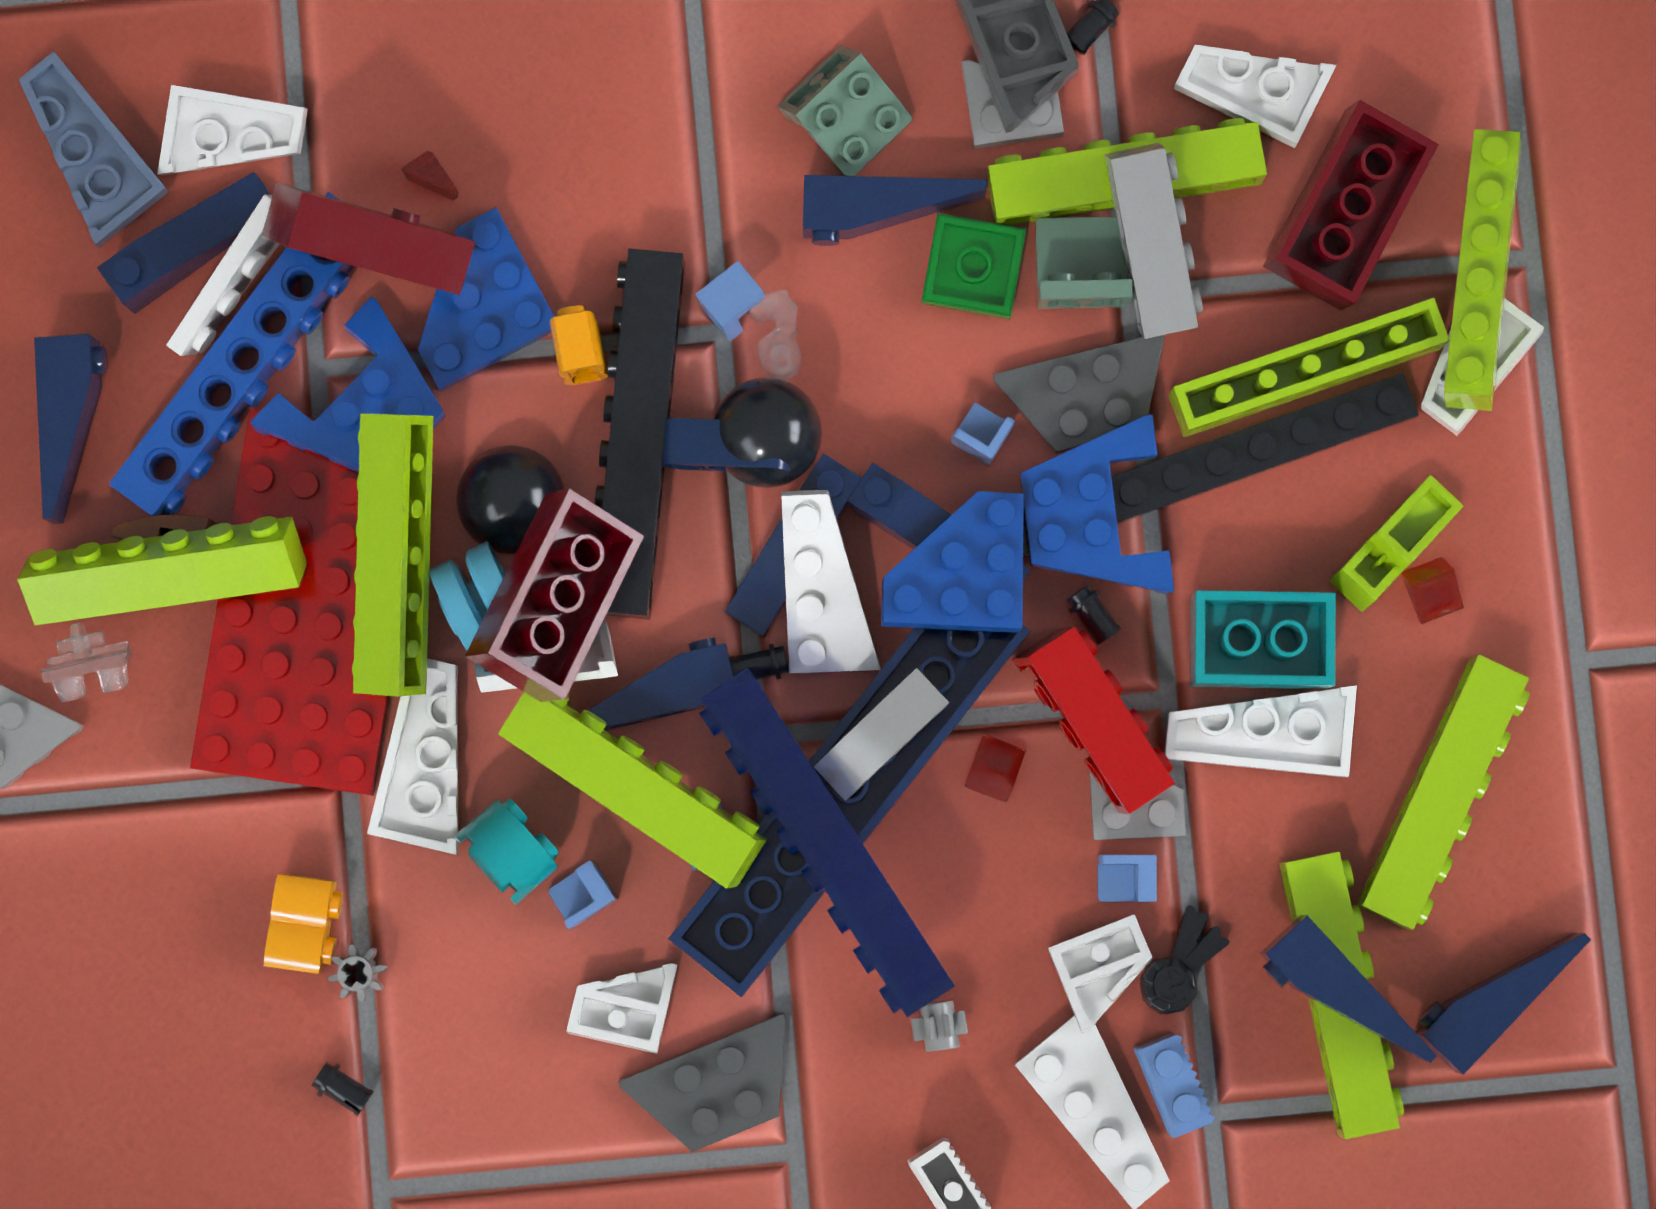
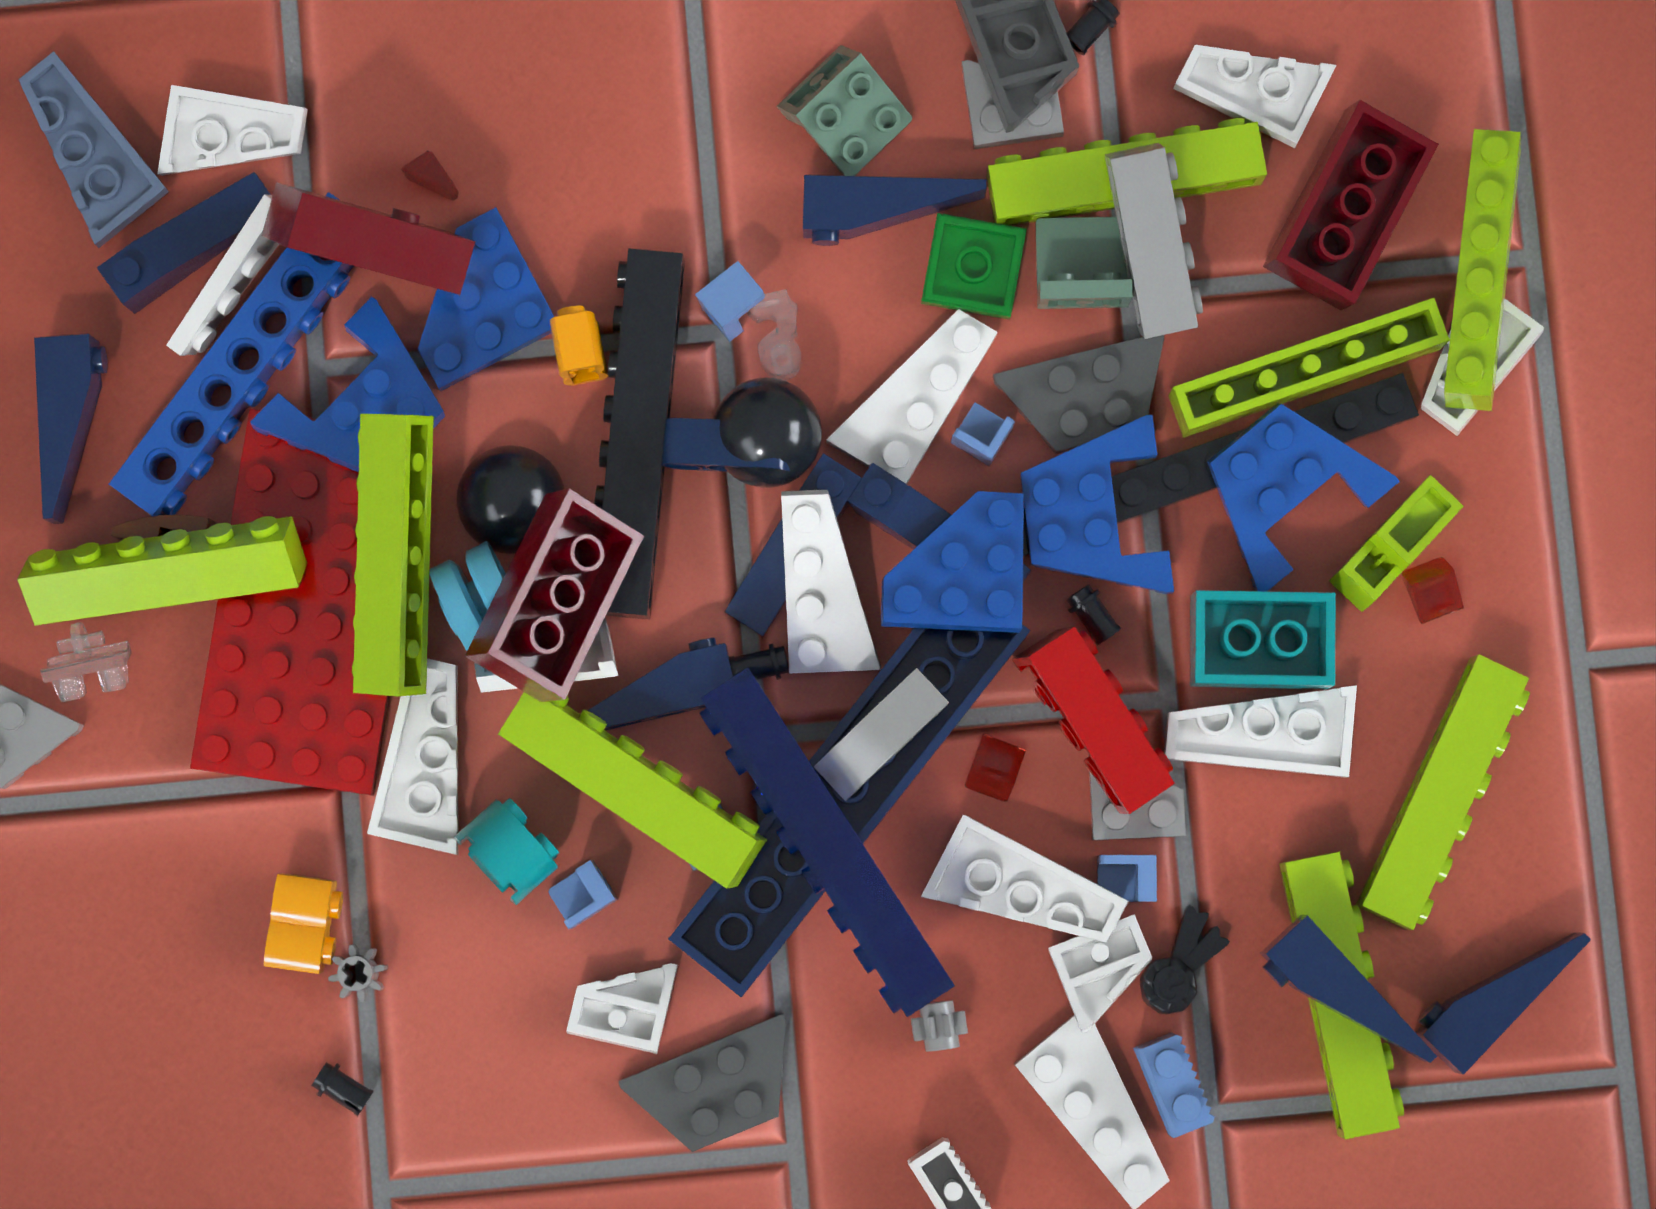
none -> white wing [826,309,998,484]
none -> white wing [921,815,1129,942]
none -> blue wing [1207,403,1400,592]

